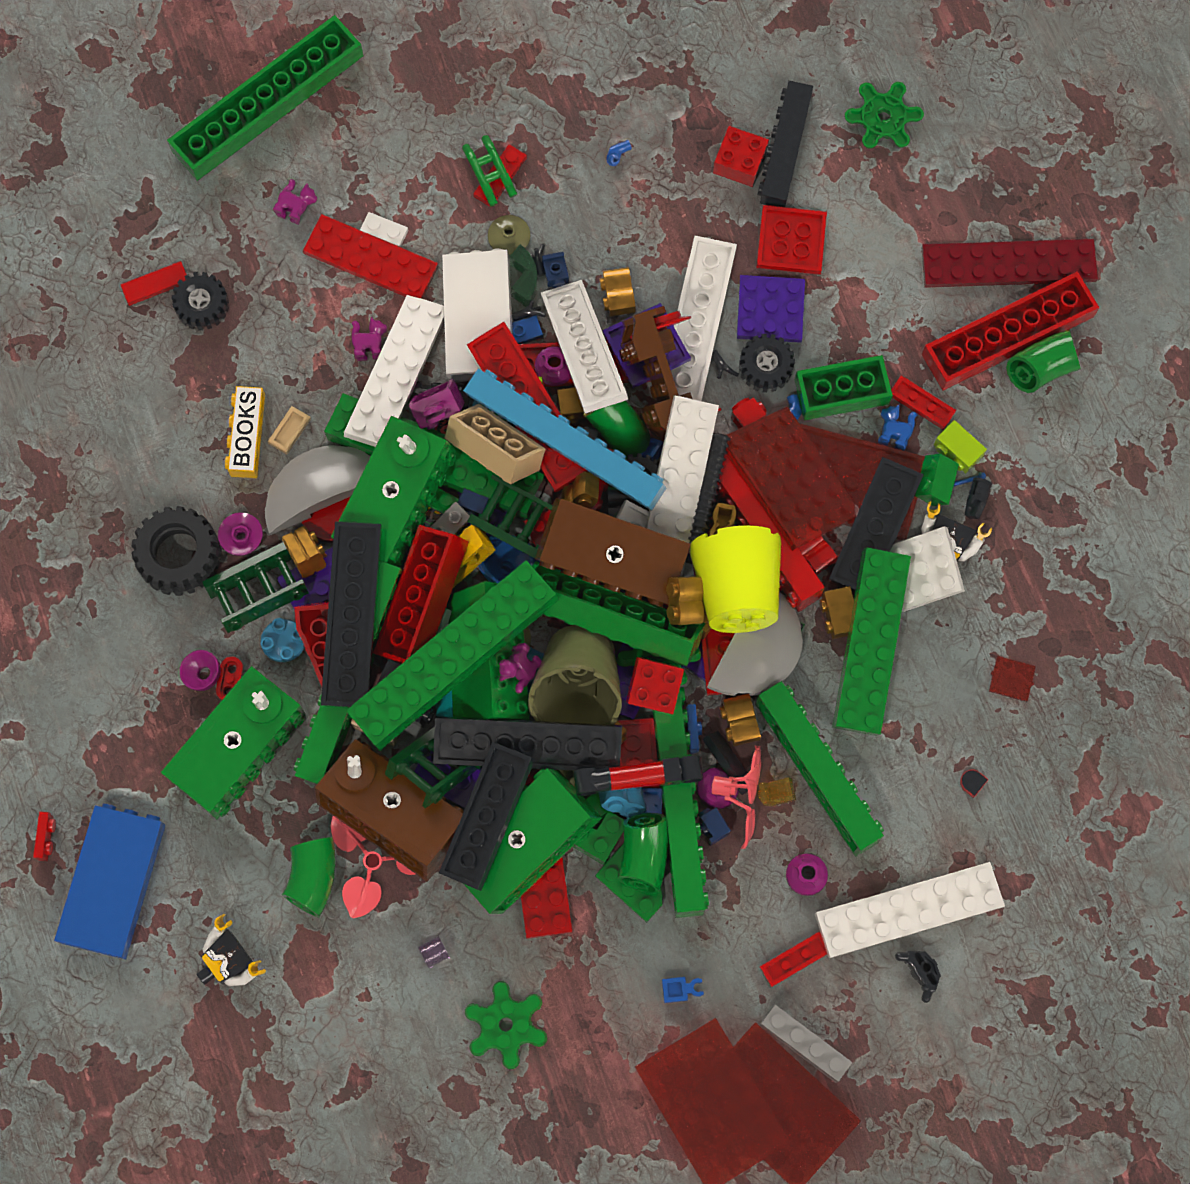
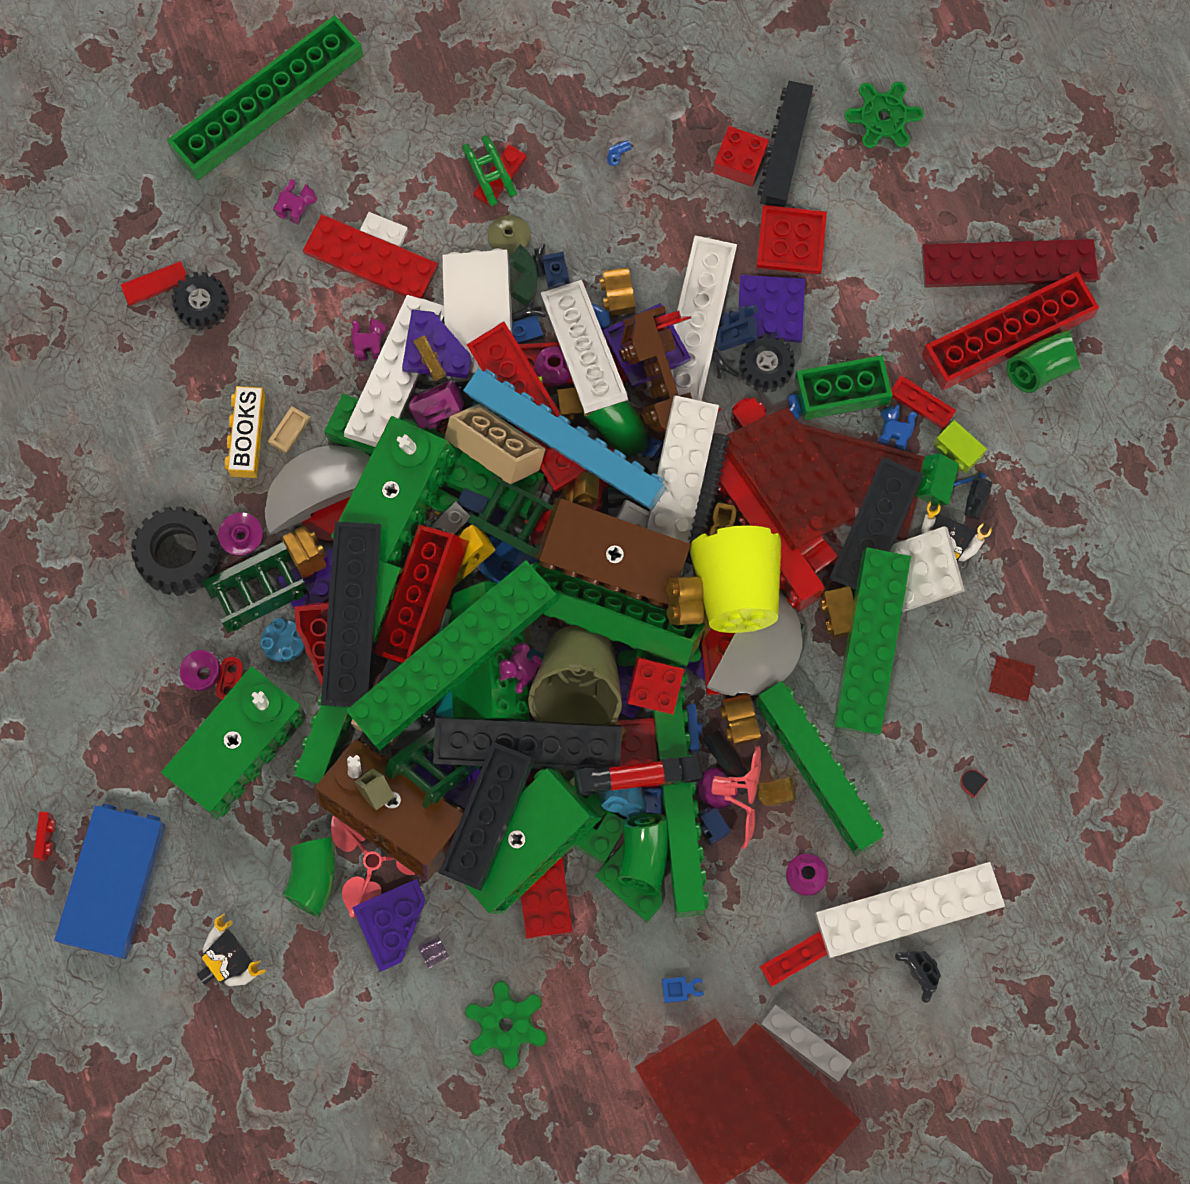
none -> dark purple plate [352,879,426,972]
none -> olive brick [354,768,395,810]
none -> dark purple plate [402,309,471,379]
none -> clear yellow pin [413,335,447,381]
none -> blue arm [591,303,611,330]
none -> dark blue plate [717,305,758,351]

